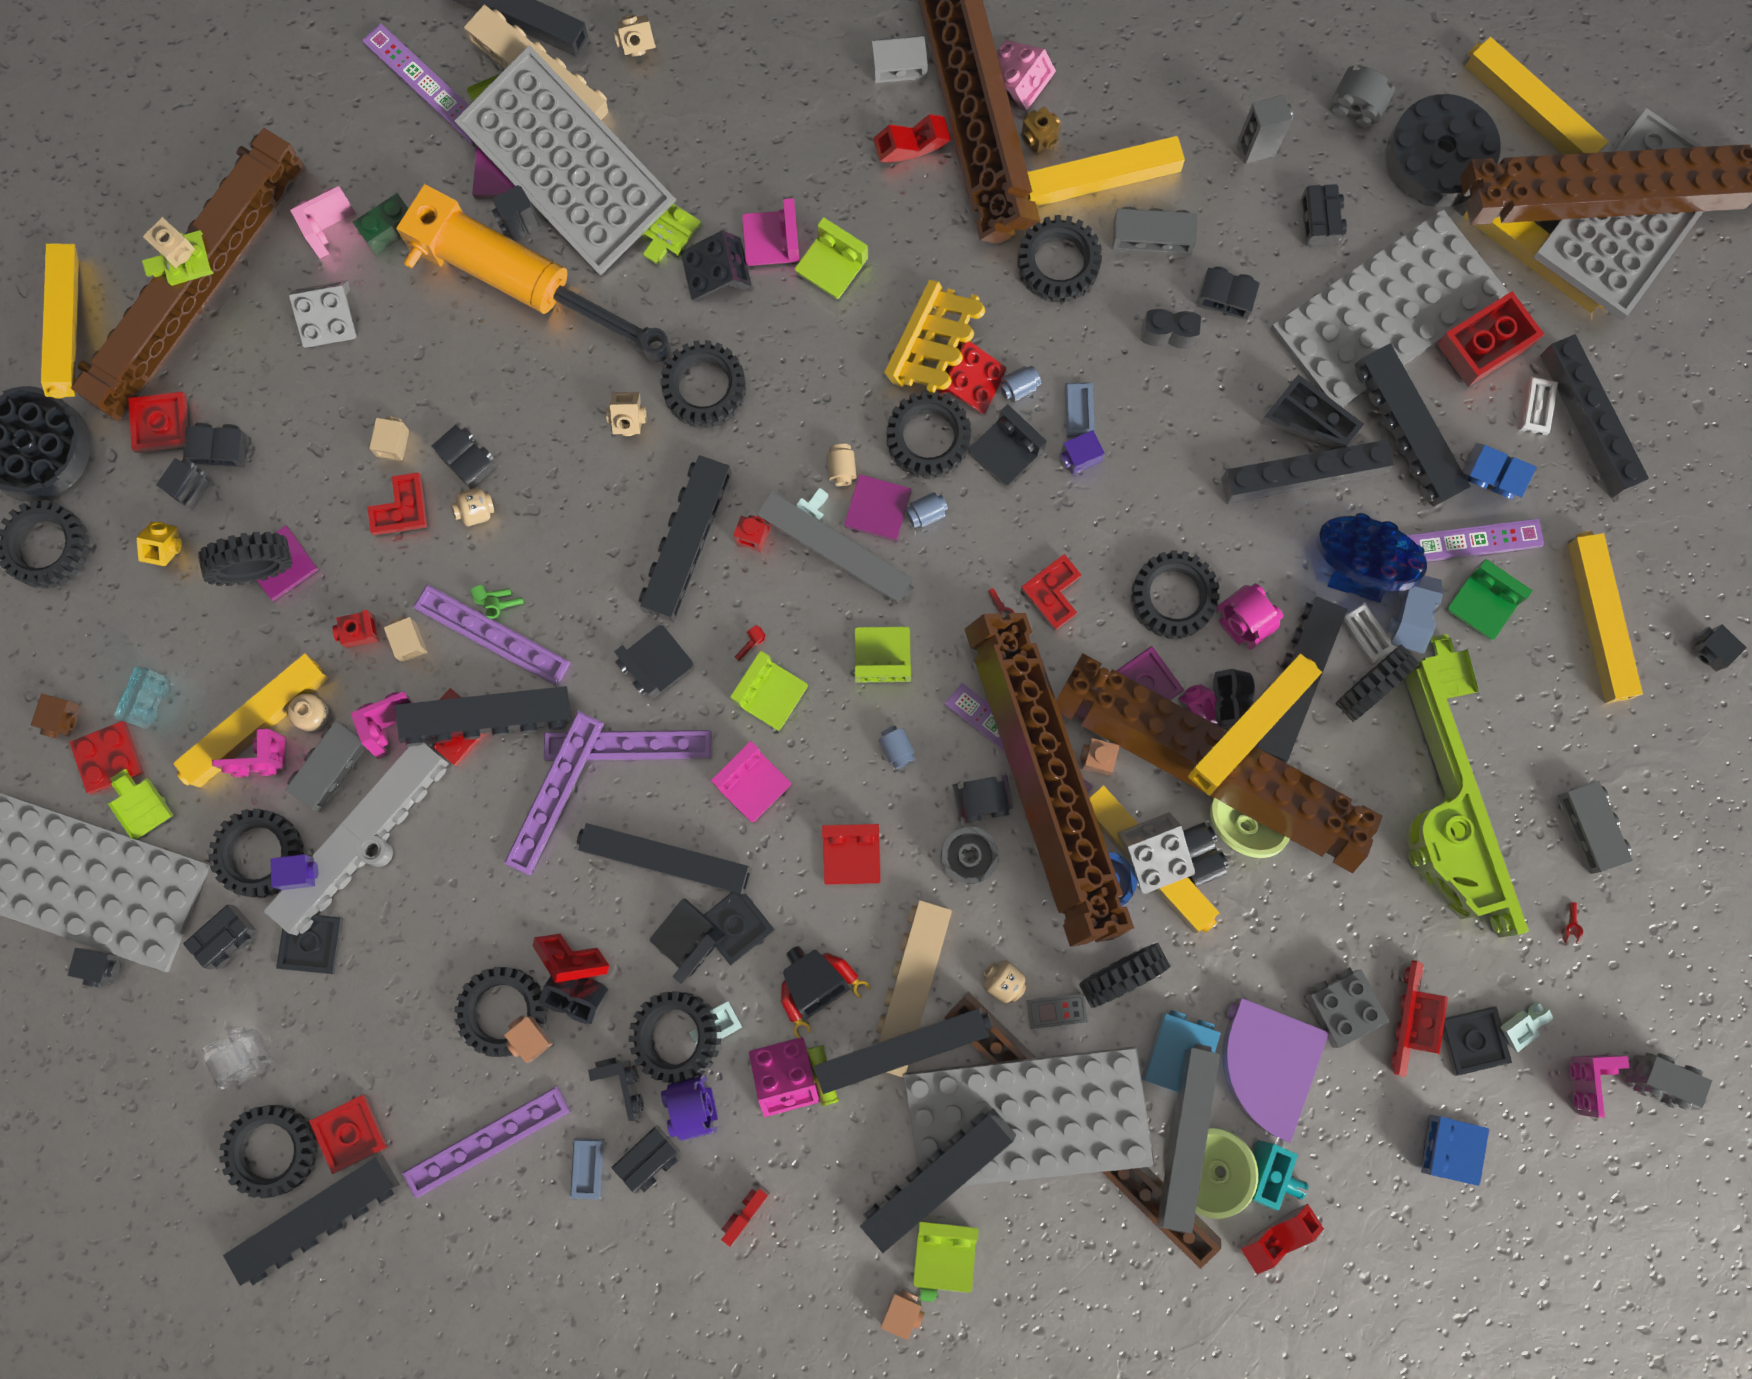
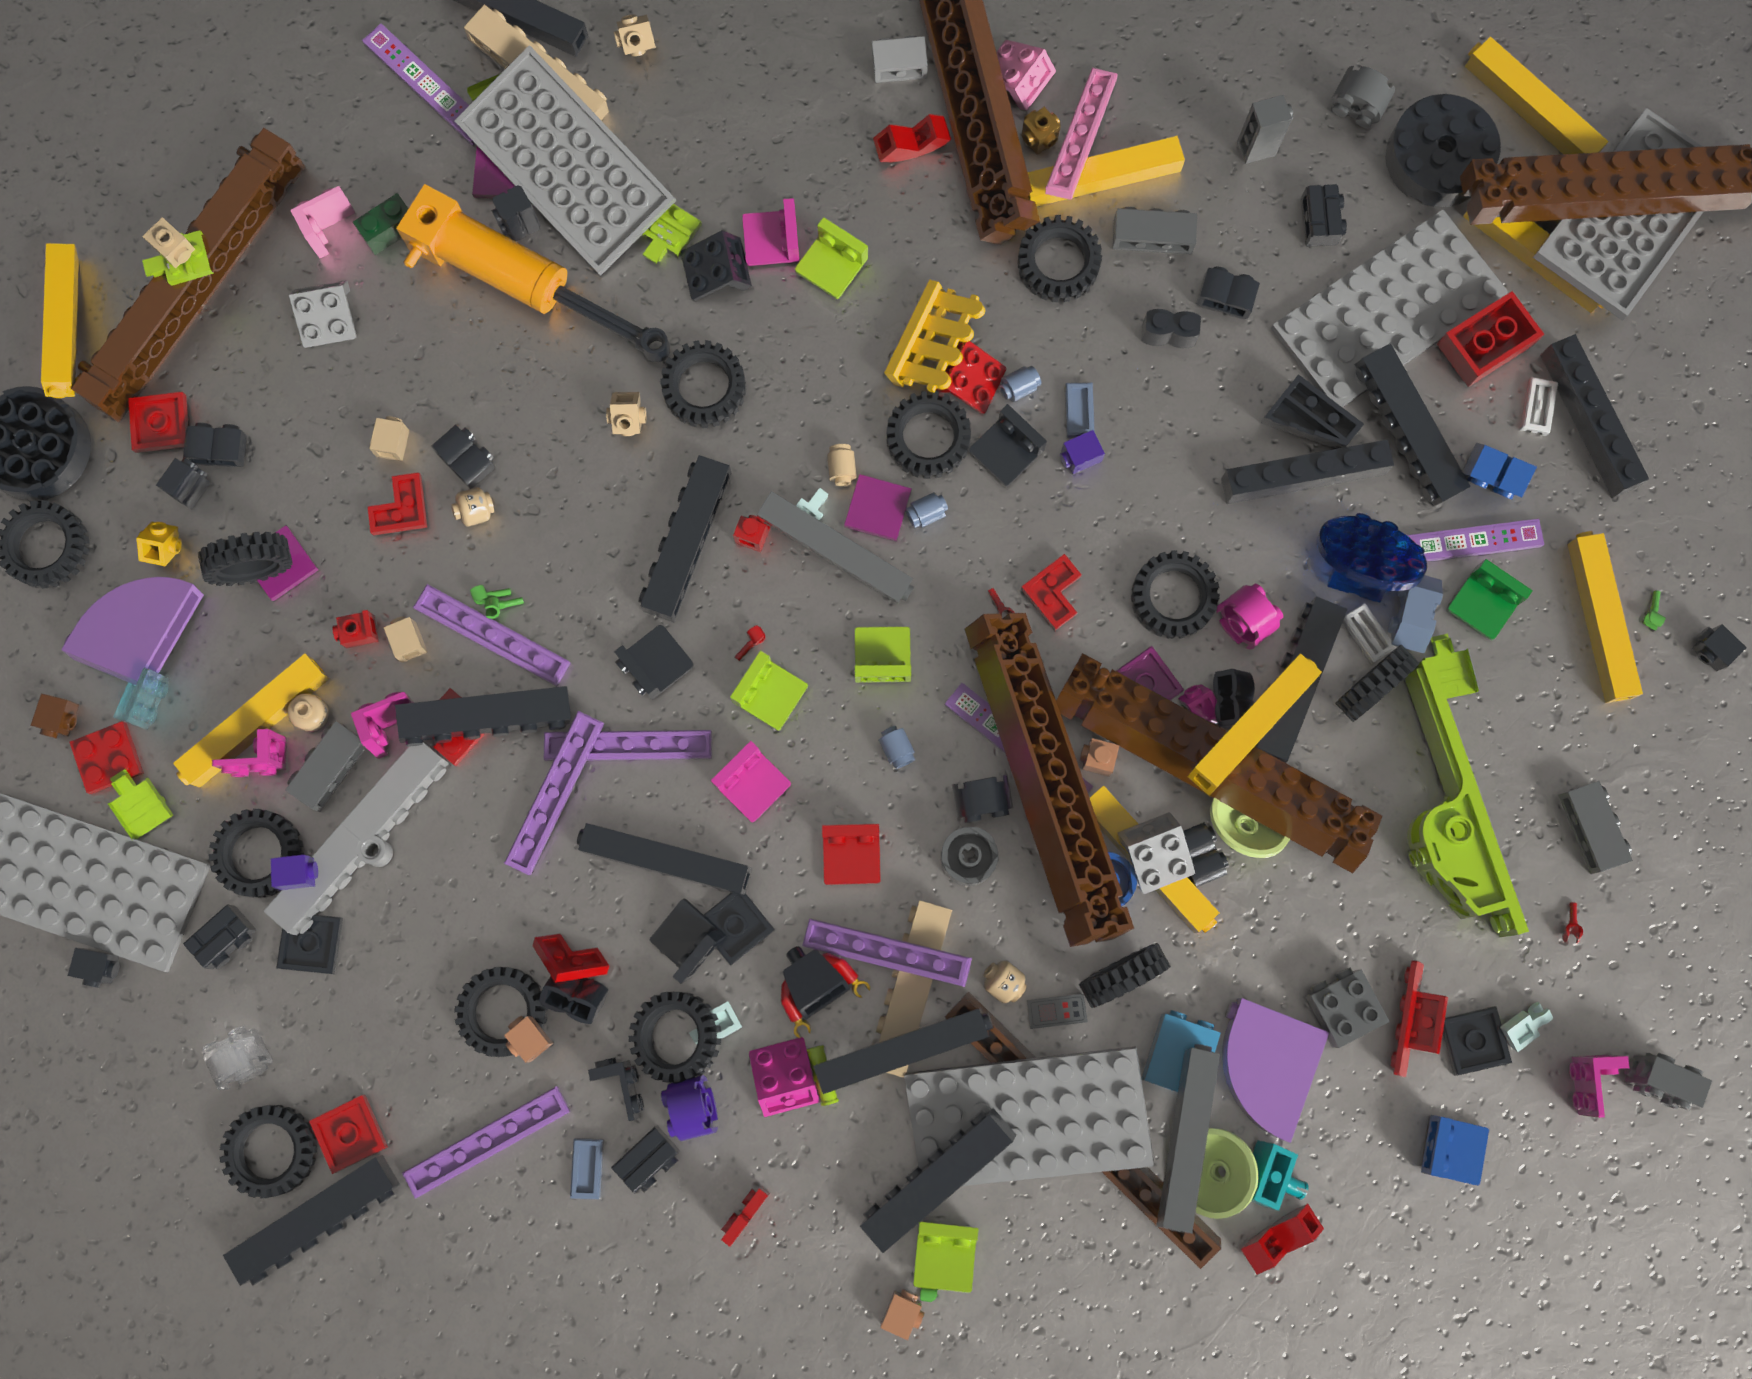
none -> medium lavender brick [61,577,204,690]
none -> medium lavender tile [802,918,972,987]
none -> bright pink tile [1046,68,1117,200]
none -> bright green hand [1643,590,1666,630]

